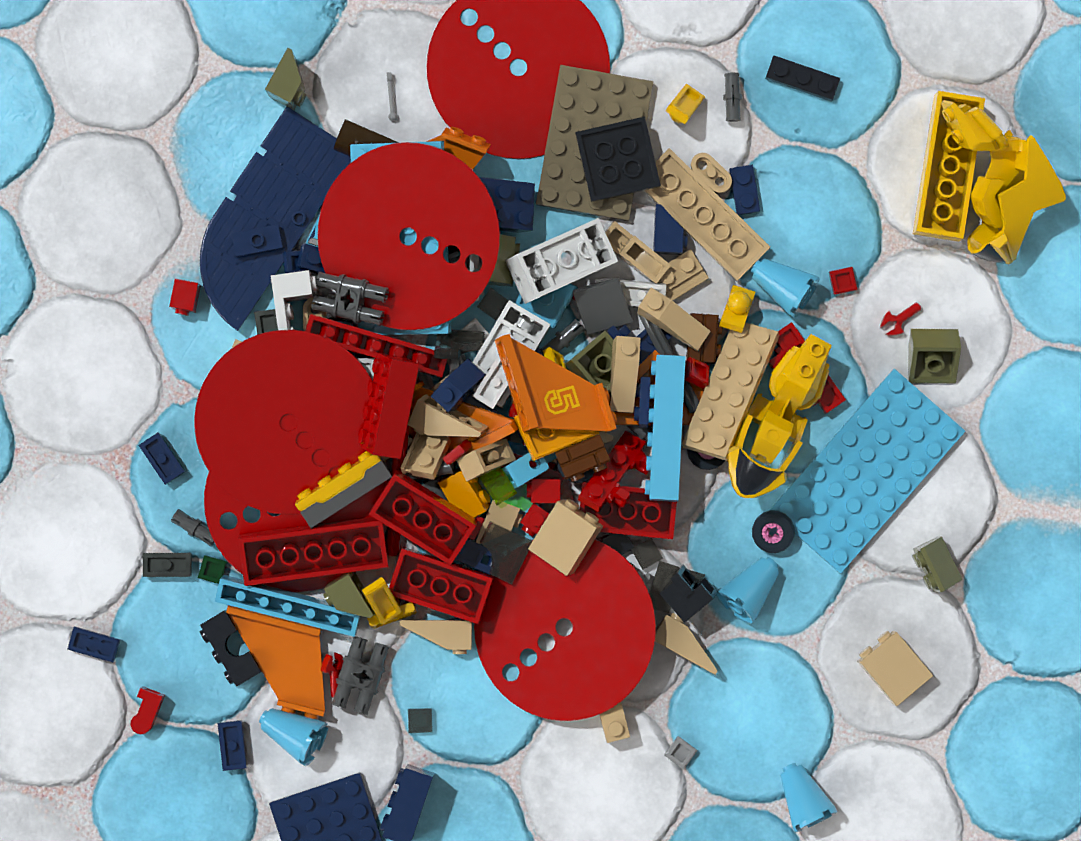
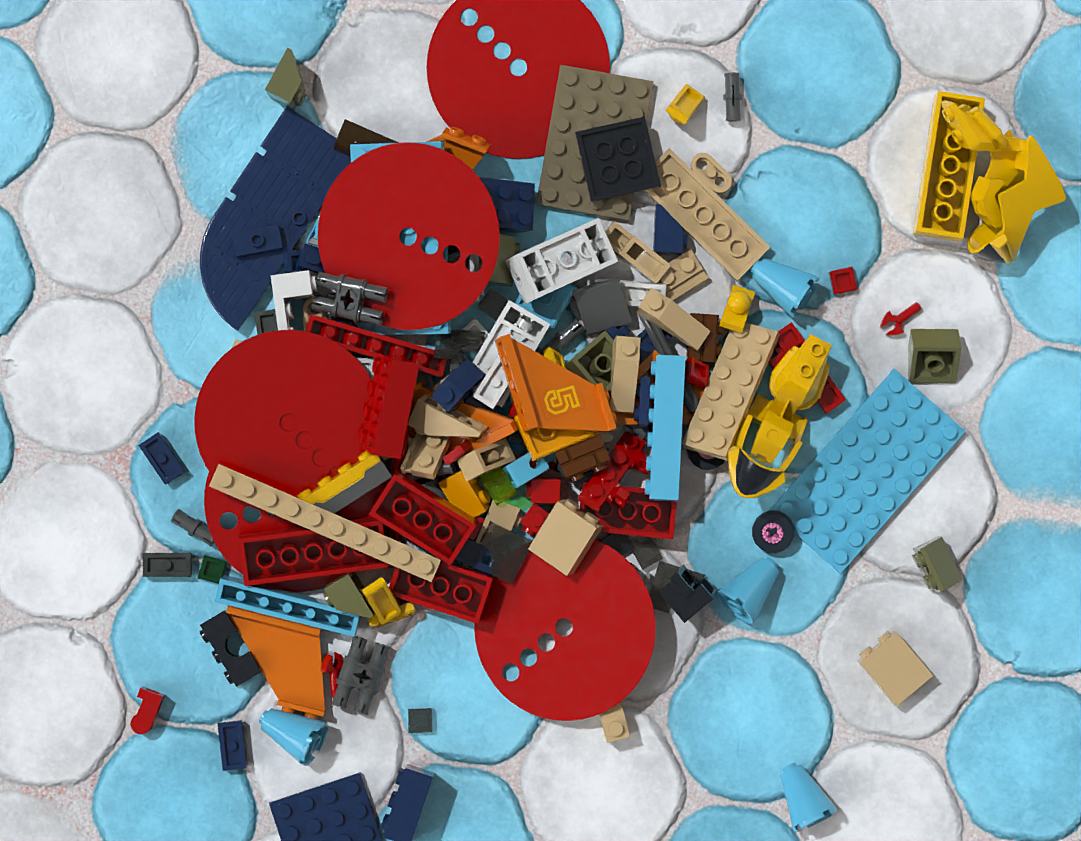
dark blue plate [67,626,121,663] -> none
red brick [169,279,201,316] -> none
light grey hinge [387,72,398,121] -> none
tan slope [400,620,472,654] -> none
tan slope [655,612,717,675] -> none
light grey tile [664,736,698,770] -> none
dark blue plate [729,164,760,215] -> none
black plate [765,55,840,102] -> none
none -> tan plate [209,464,441,582]

